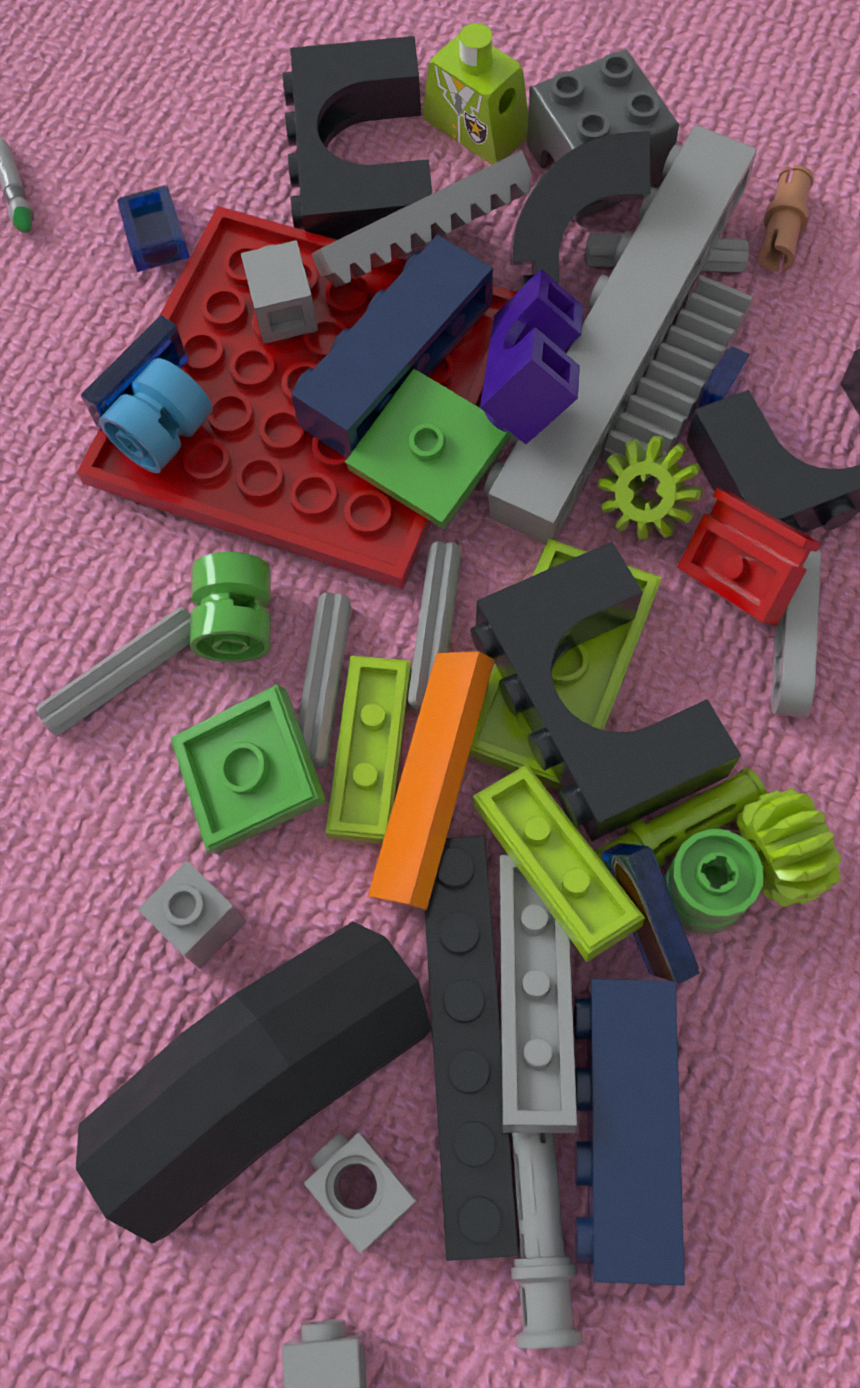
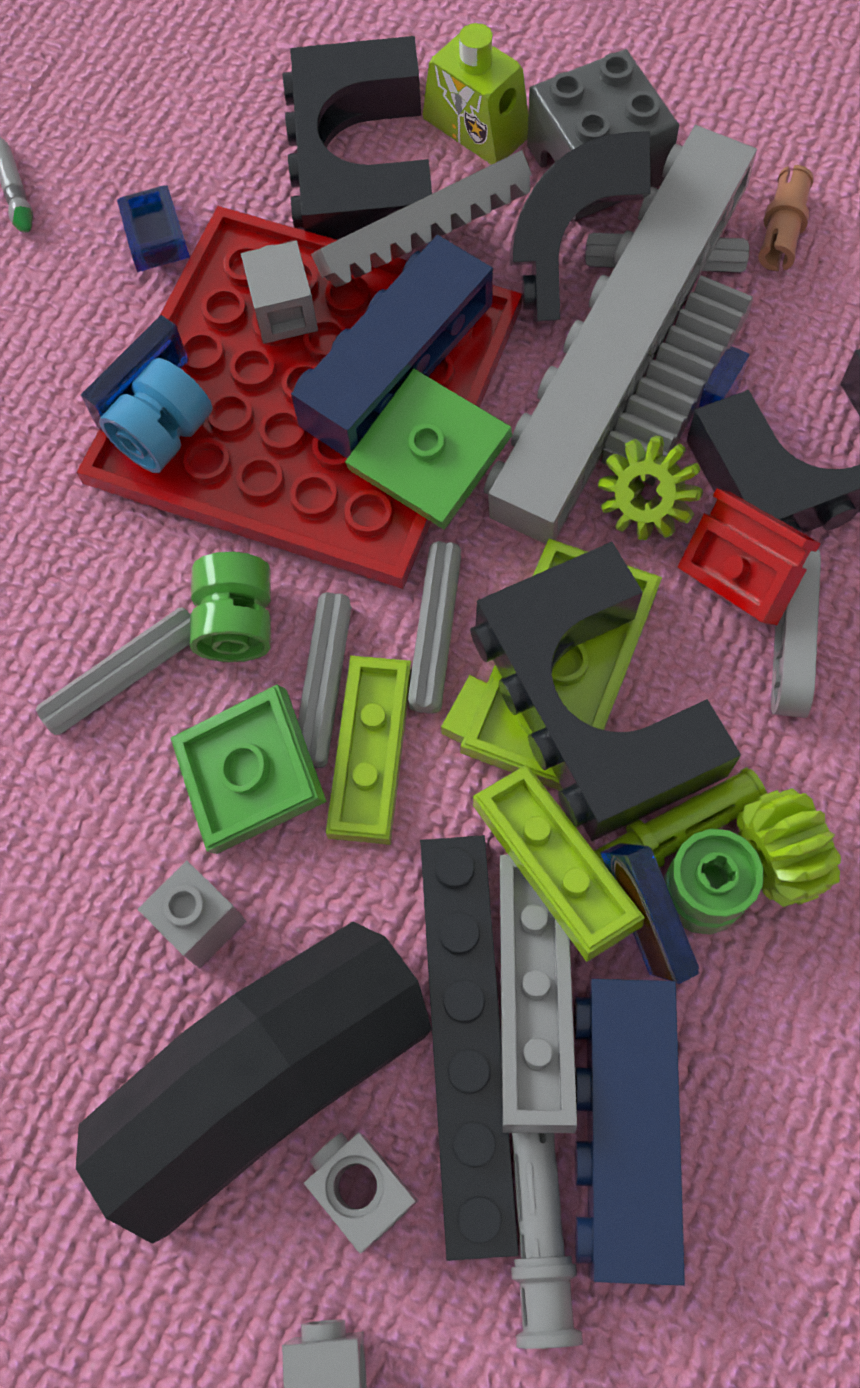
orange tile [368,652,494,910] -> none
dark purple arch [480,269,583,445] -> none

